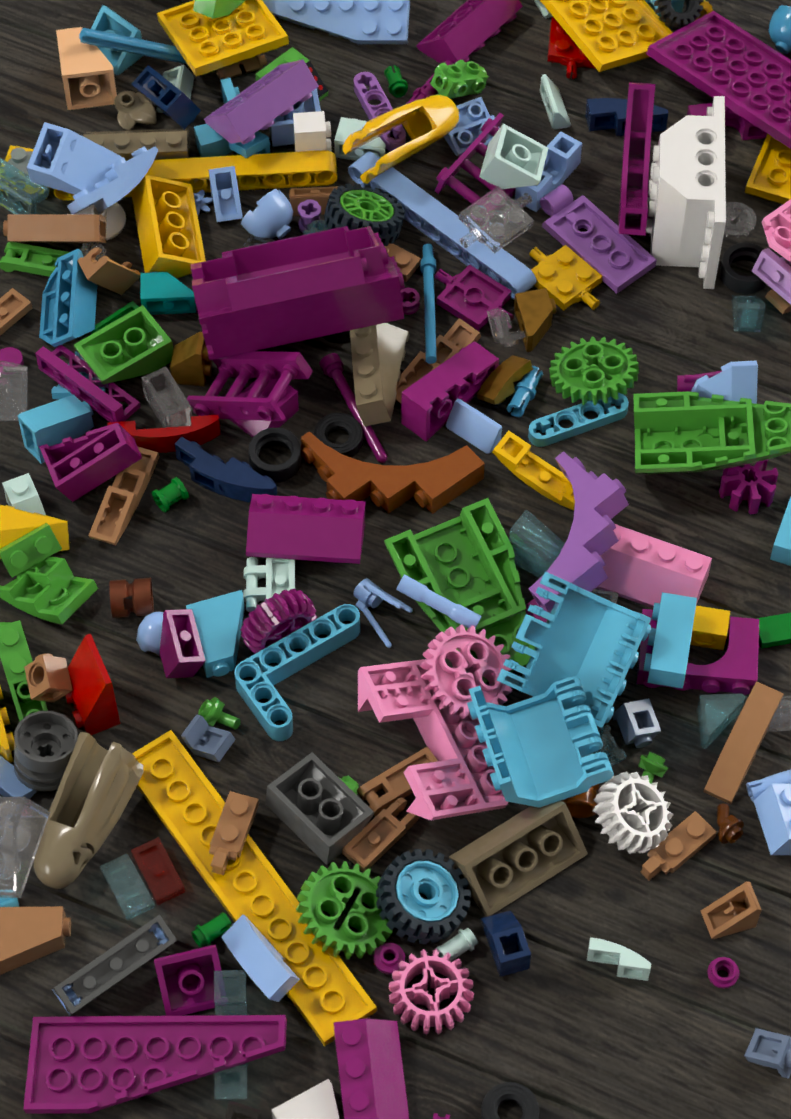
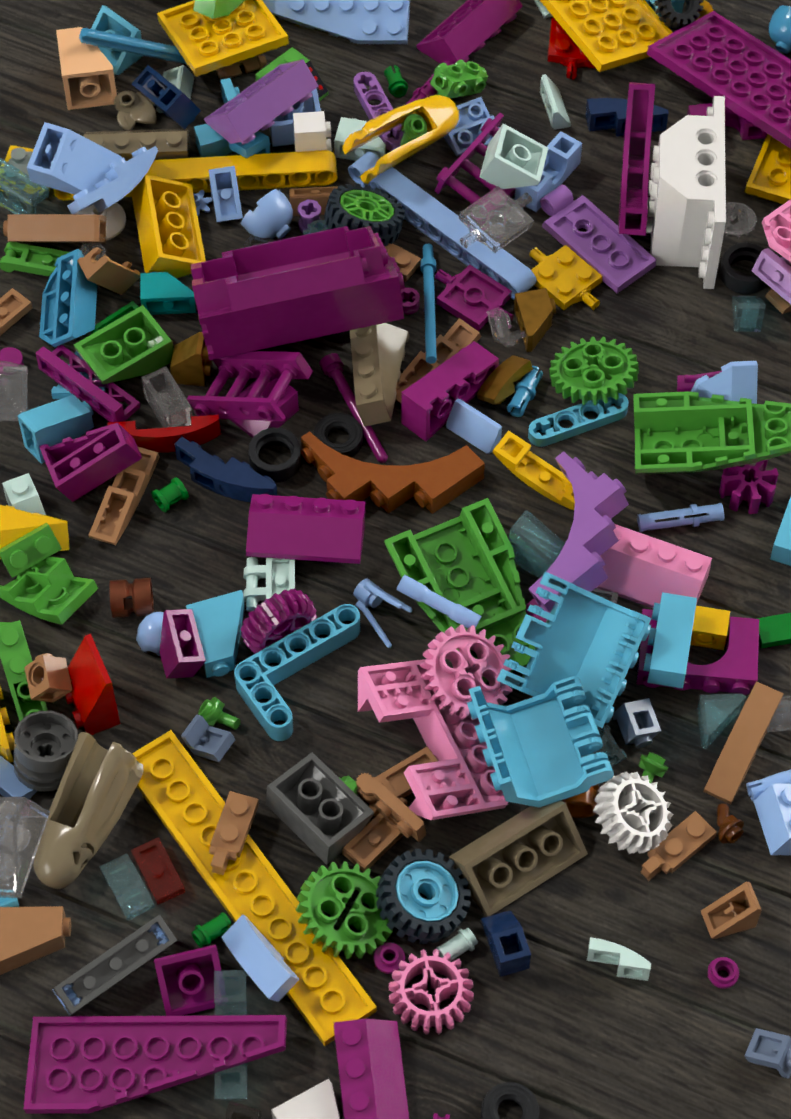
none -> medium nougat hinge [356,773,426,842]
none -> bright green plate [400,114,427,146]
none -> light blue pin [637,503,724,532]

